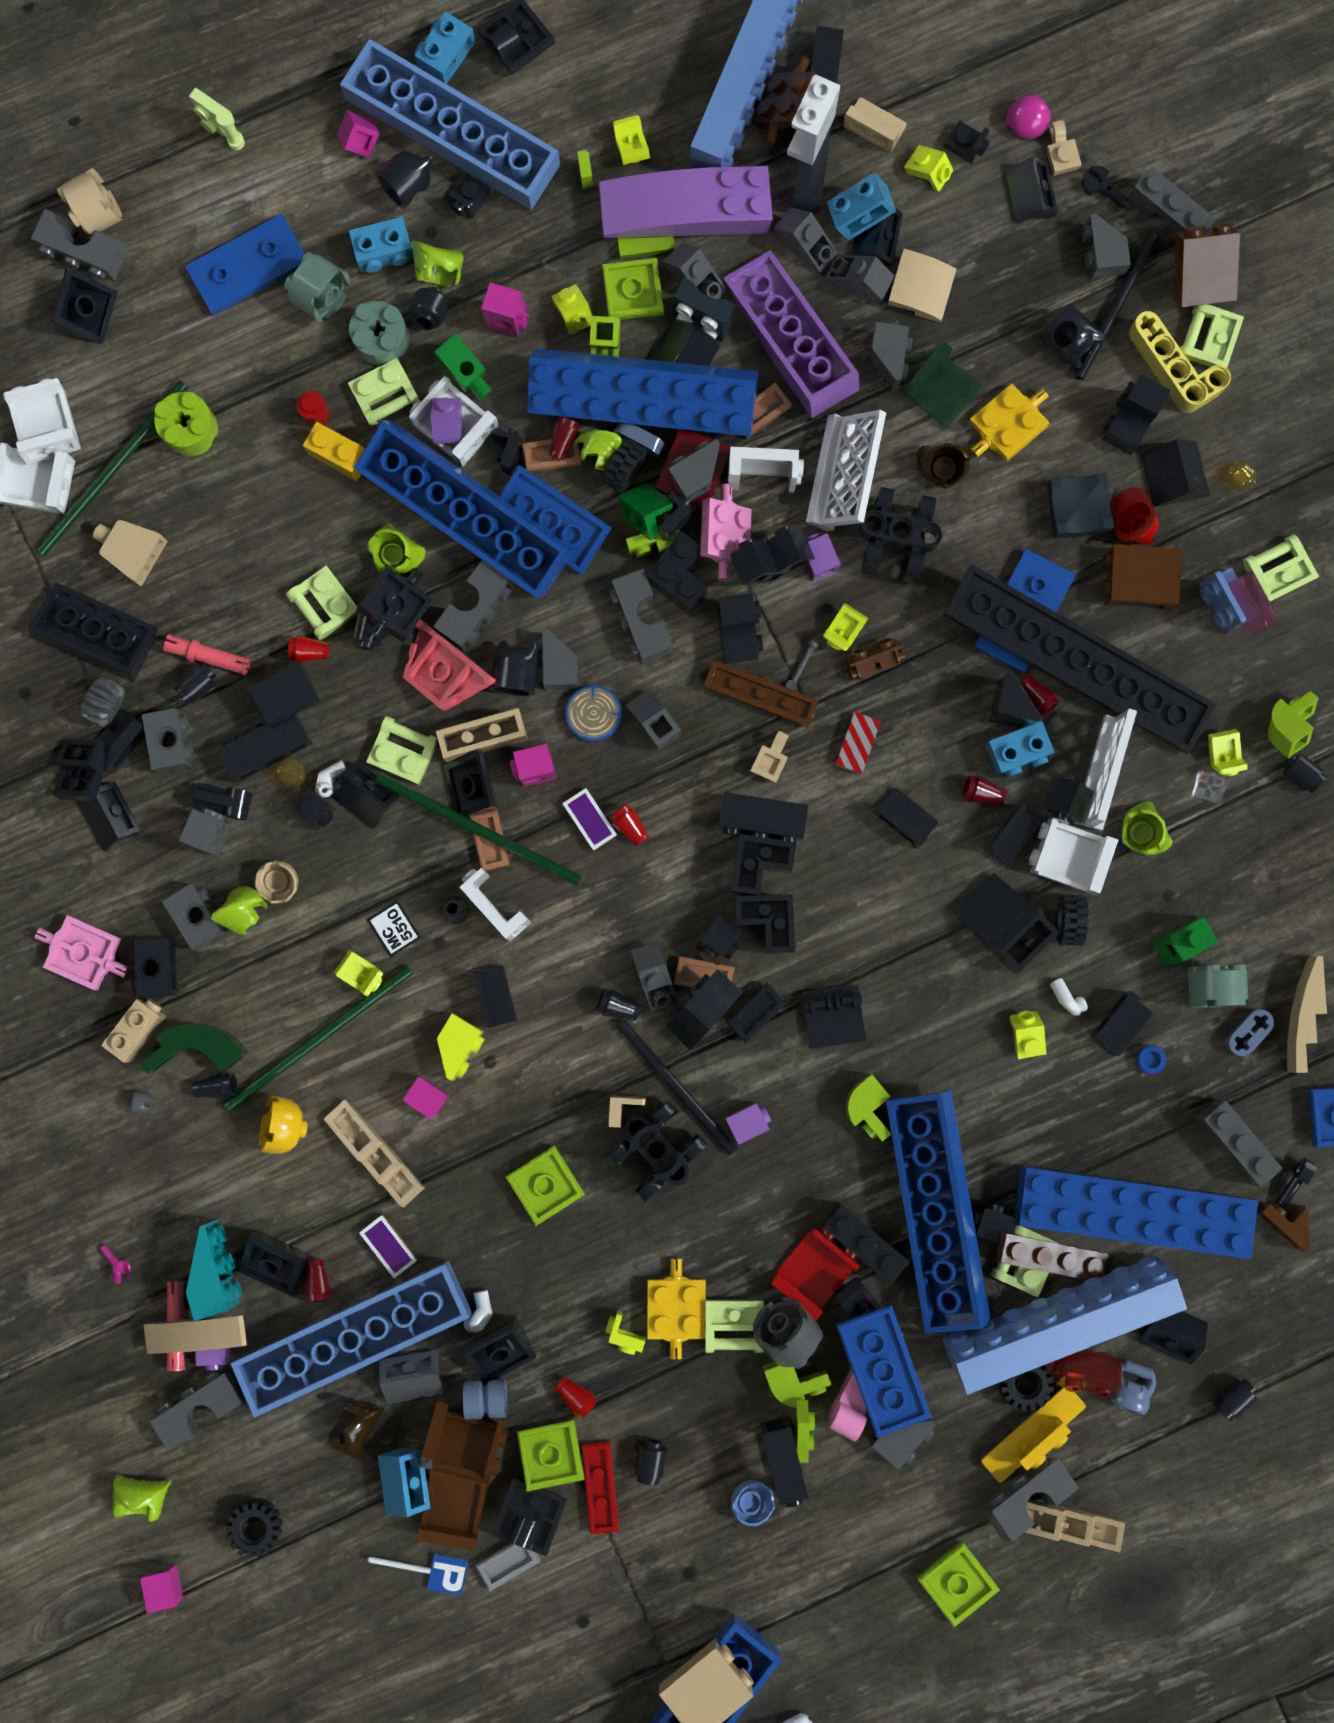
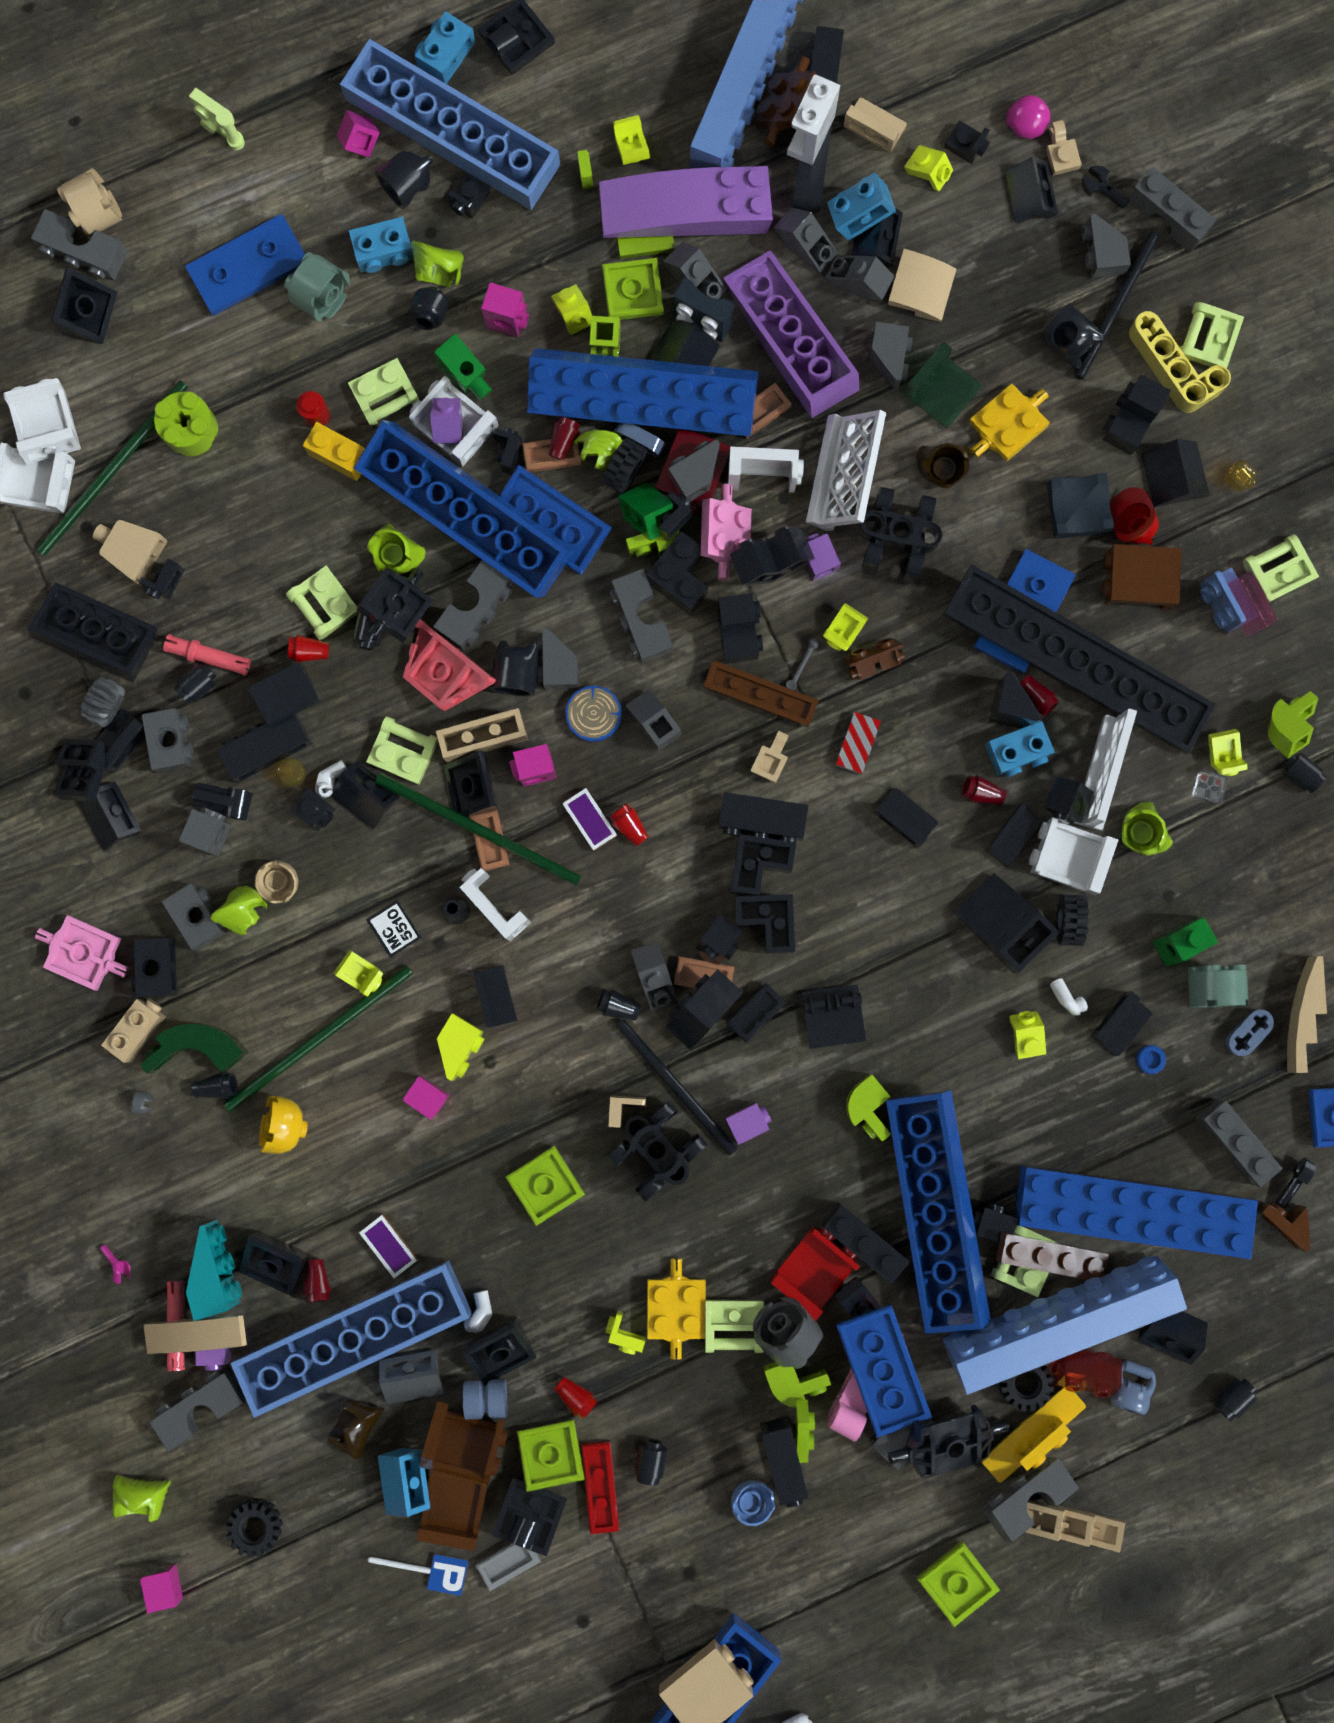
tan slope [324,1100,425,1208] -> none
sand green brick [349,301,409,367] -> none
brick [1174,223,1240,307] -> none
none -> black bracket [138,559,185,600]
none -> black plate [887,1404,1009,1479]

